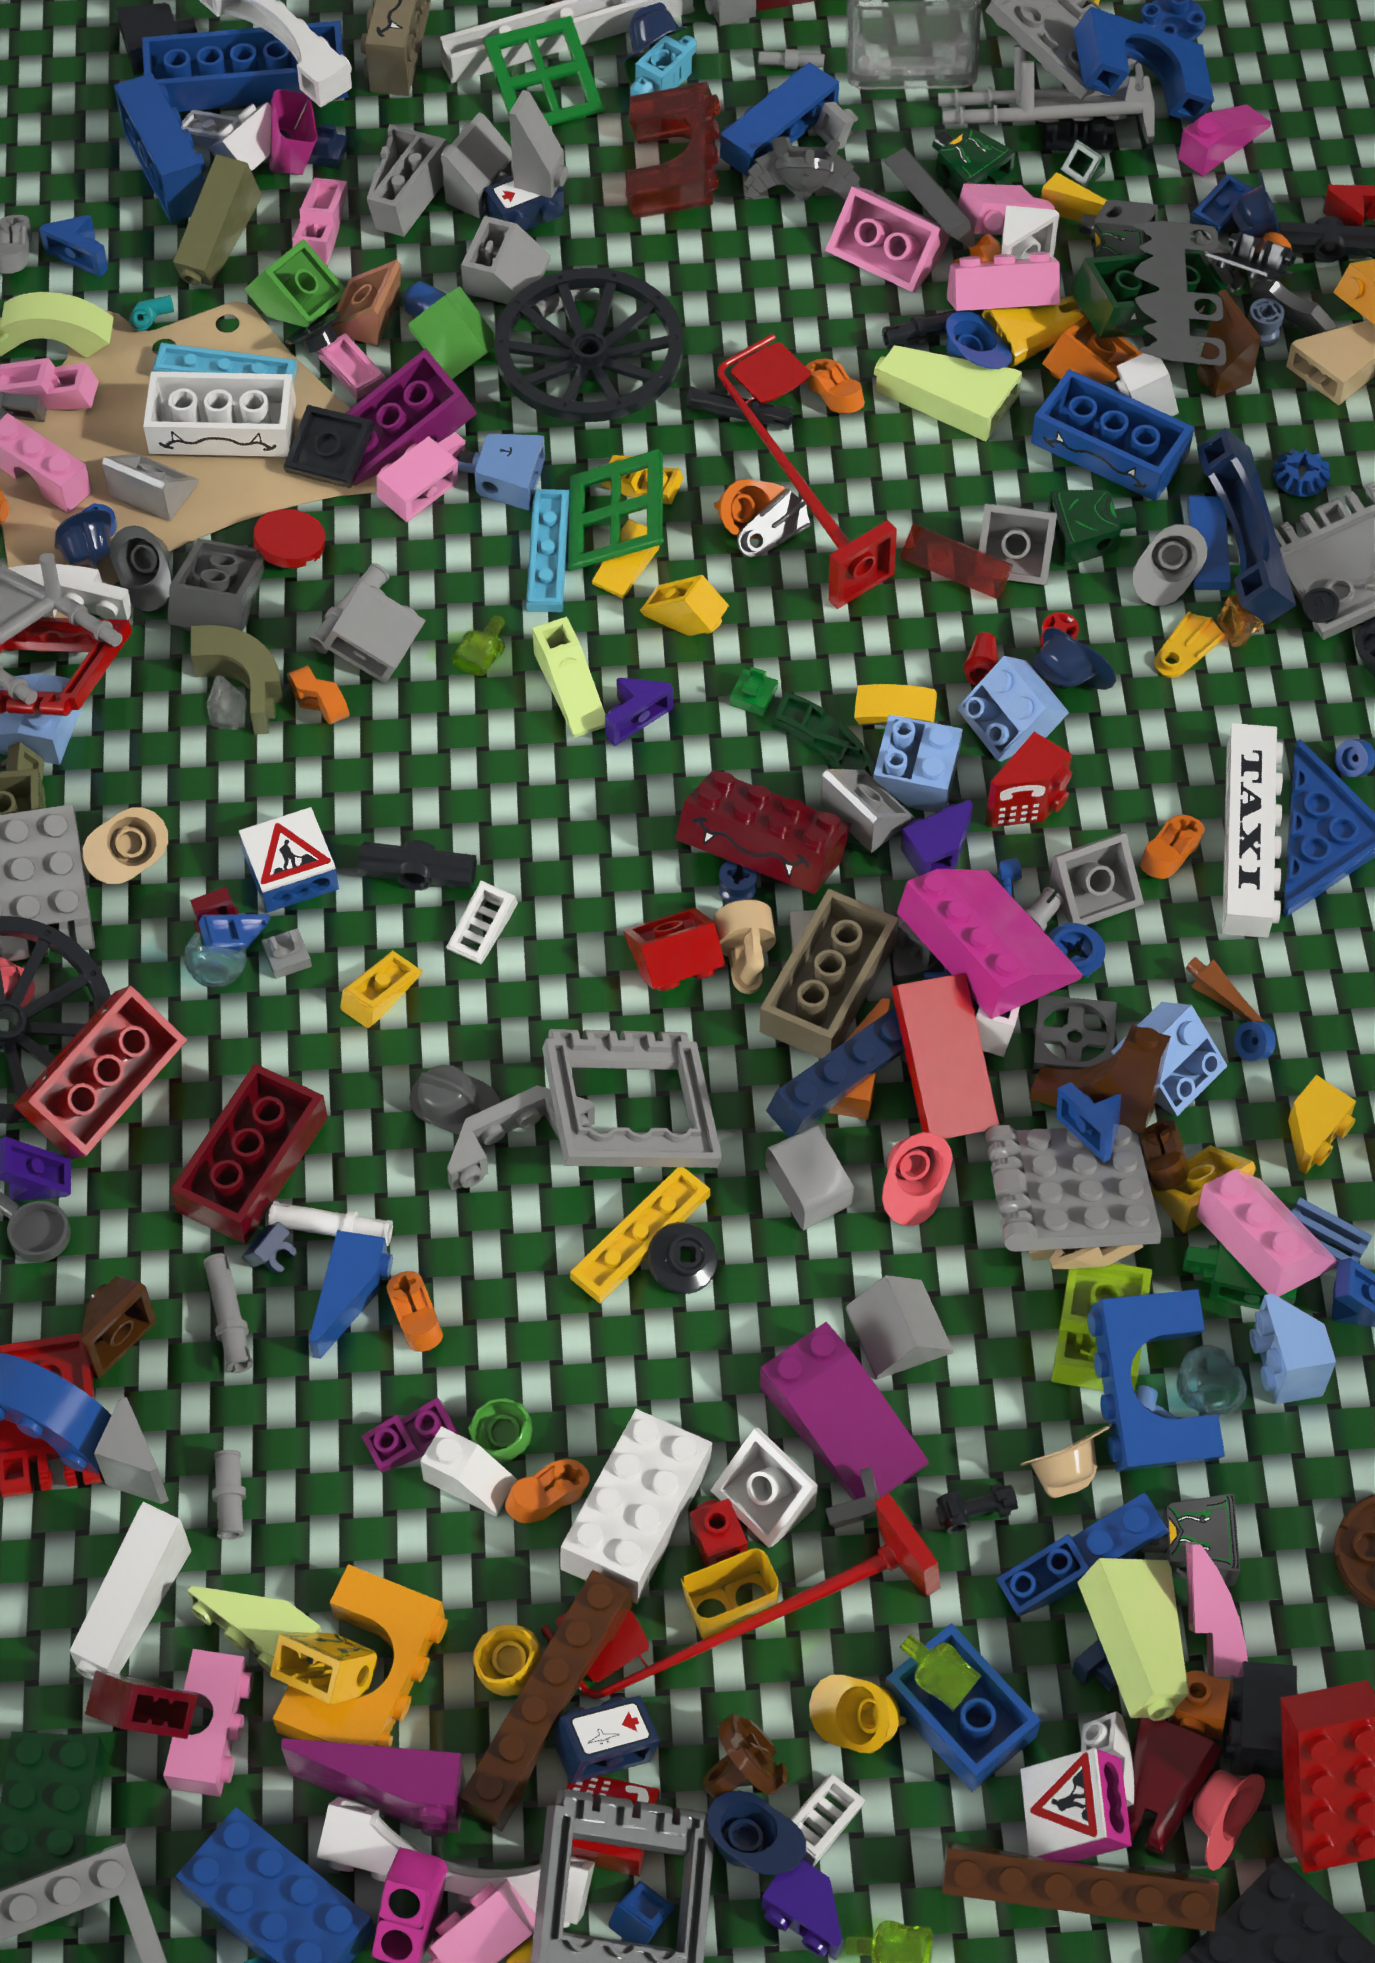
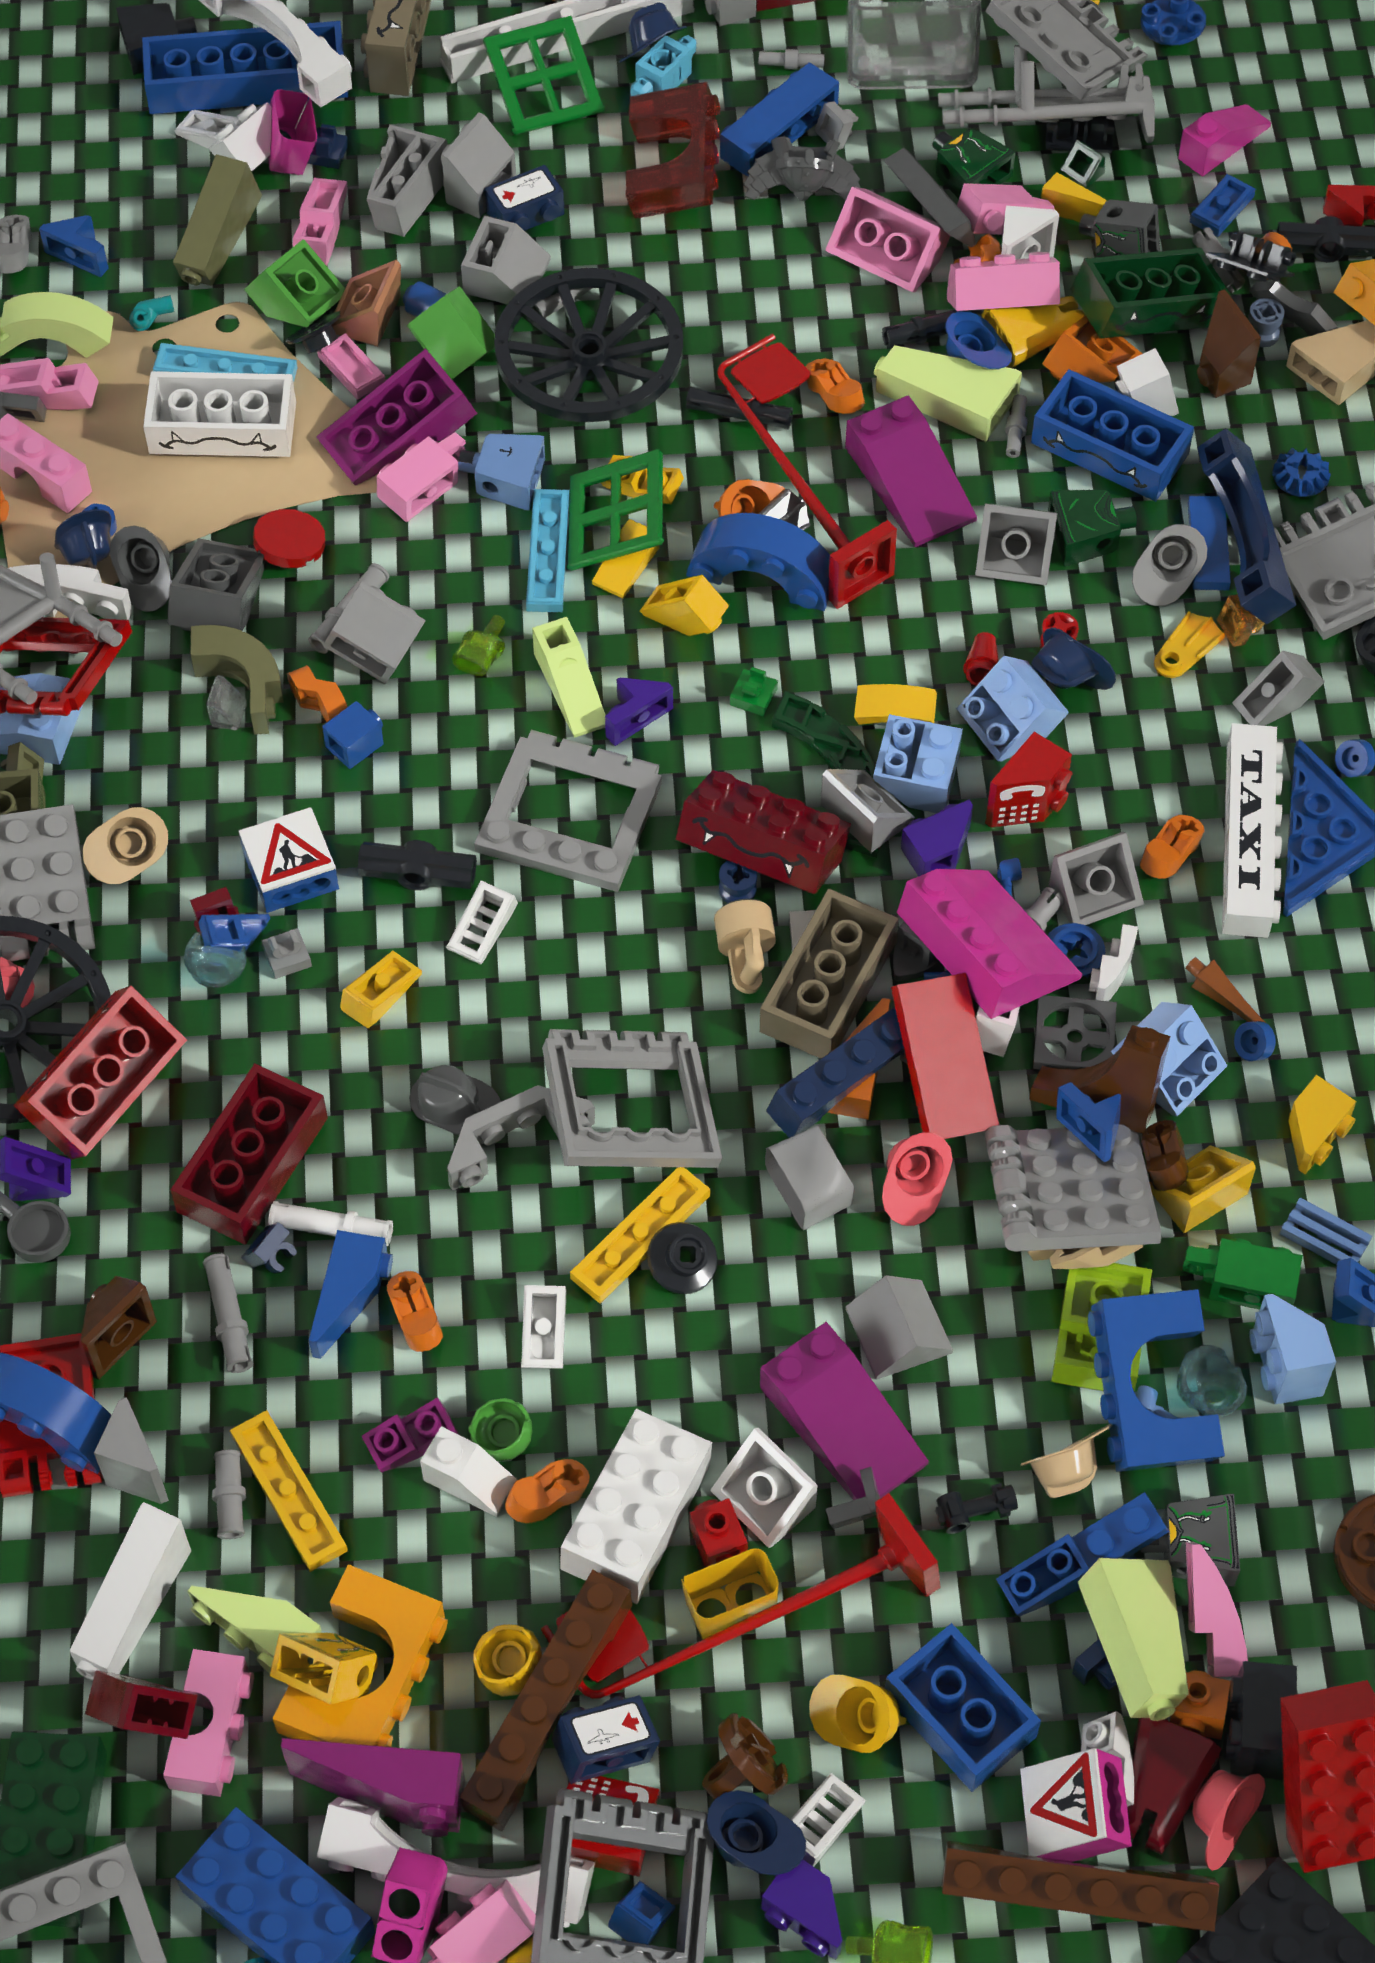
light grey slope [102,454,198,521] -> none
blue brick [114,73,207,223] -> none
black tile [283,405,375,488] -> none
light grey slope [509,90,568,199] -> none
red slope [623,907,726,991] -> none
clear neon green piece [899,1634,982,1711] -> none
clear red tile [900,524,1013,599] -> none
blue arch [1073,7,1214,123] -> none
dark grey piece [1131,221,1226,366] -> none
bright pink slope [1196,1169,1338,1297] -> none
dark blue piece [1232,170,1280,238] -> none
black piece [1302,588,1339,623] -> none
none -> yellow plate [230,1410,348,1572]
none -> blue brick [322,701,384,769]
none -> light grey hinge [474,730,662,892]
none -> white slope [521,1285,566,1369]
none -> blue brick [686,513,830,611]
none -> magenta slope [845,395,977,547]
none -> light grey bar [1005,394,1028,458]
none -> white slope [1089,924,1138,1001]
none -> light grey slope [1232,650,1325,726]

